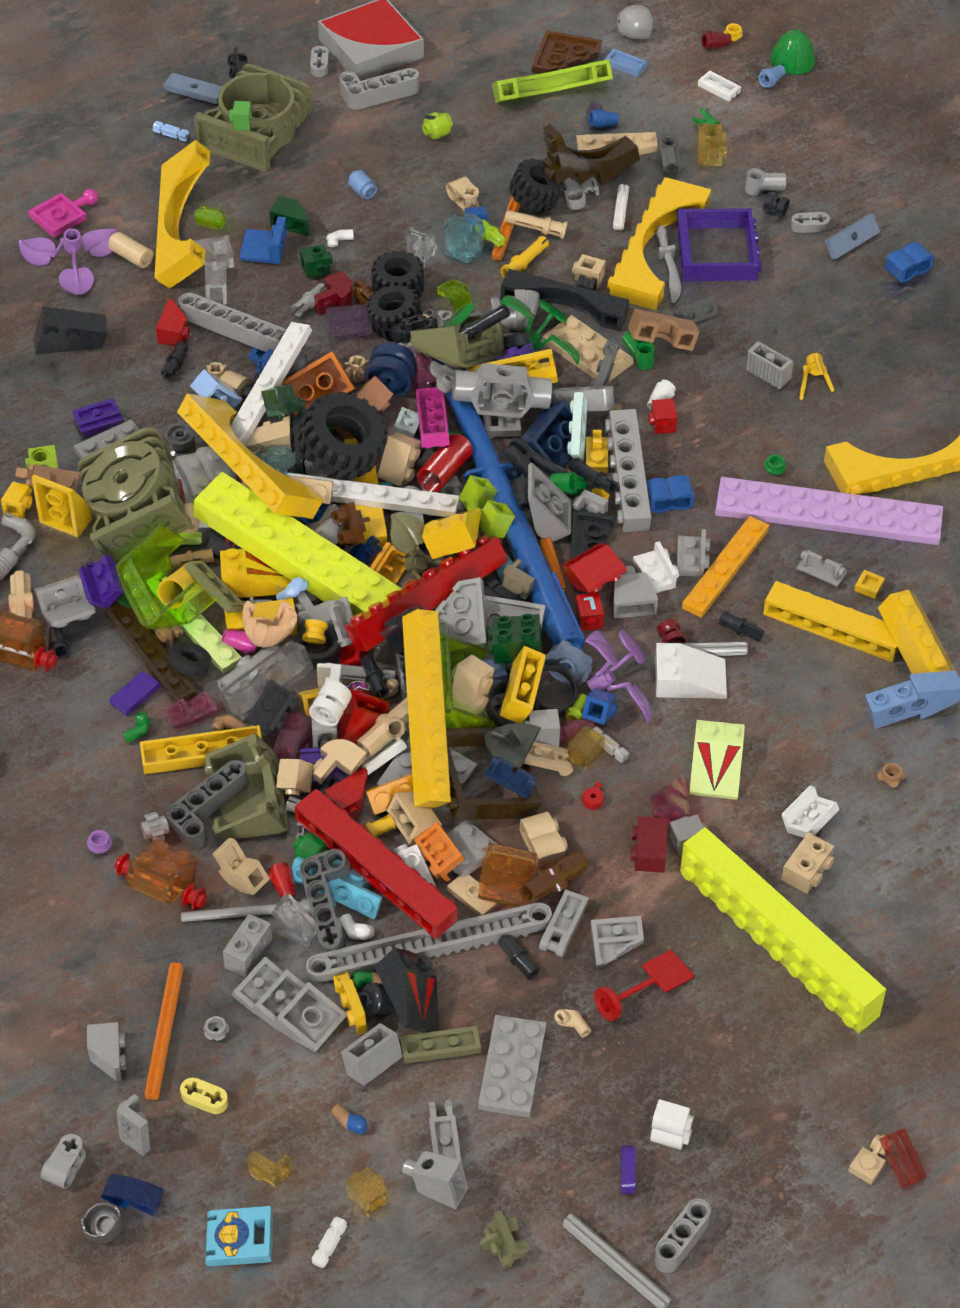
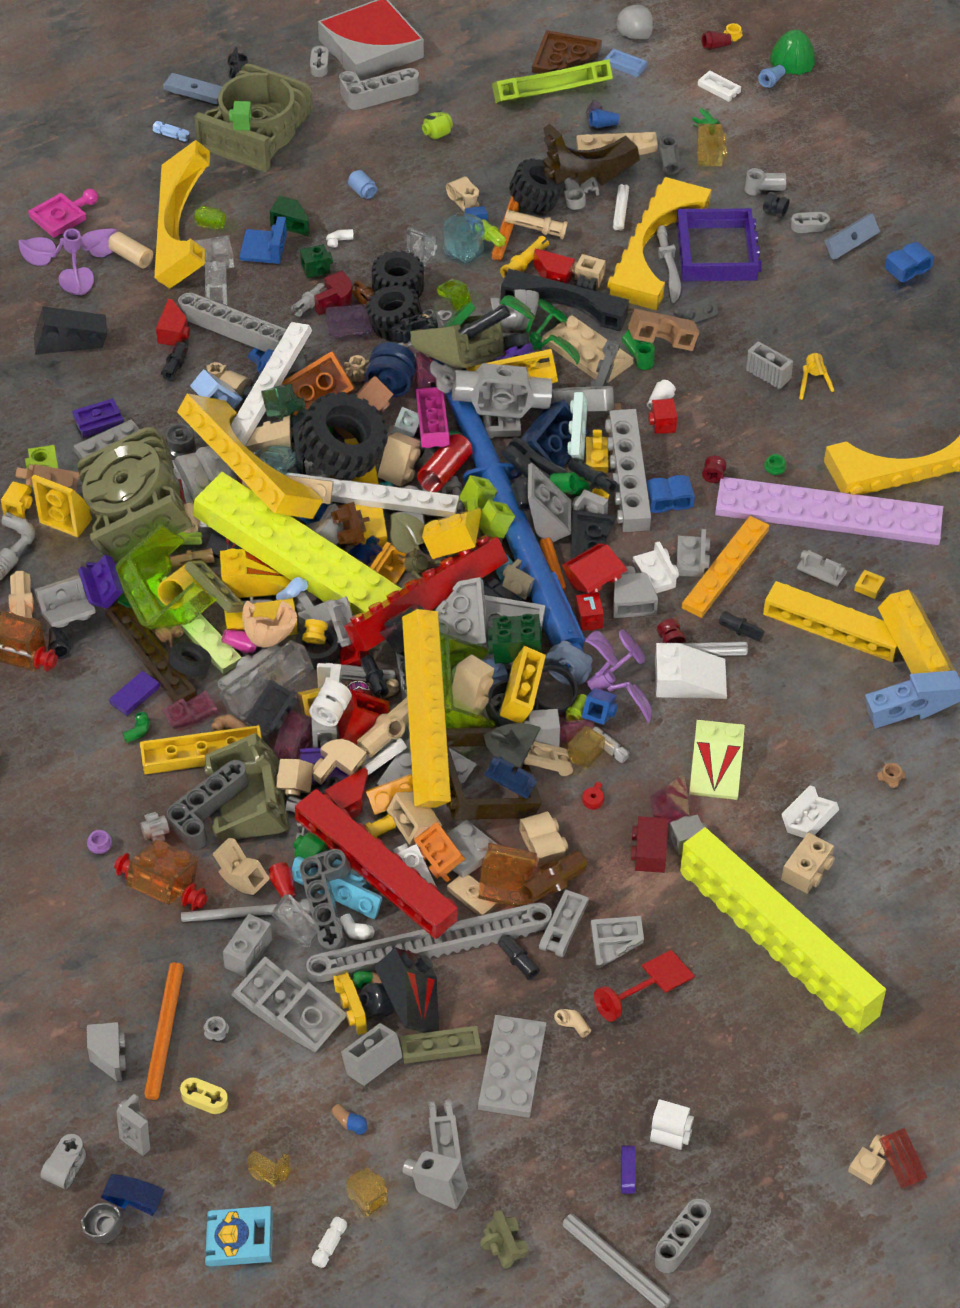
none -> red slope [534,248,575,284]
none -> dark red wheel [702,455,727,483]

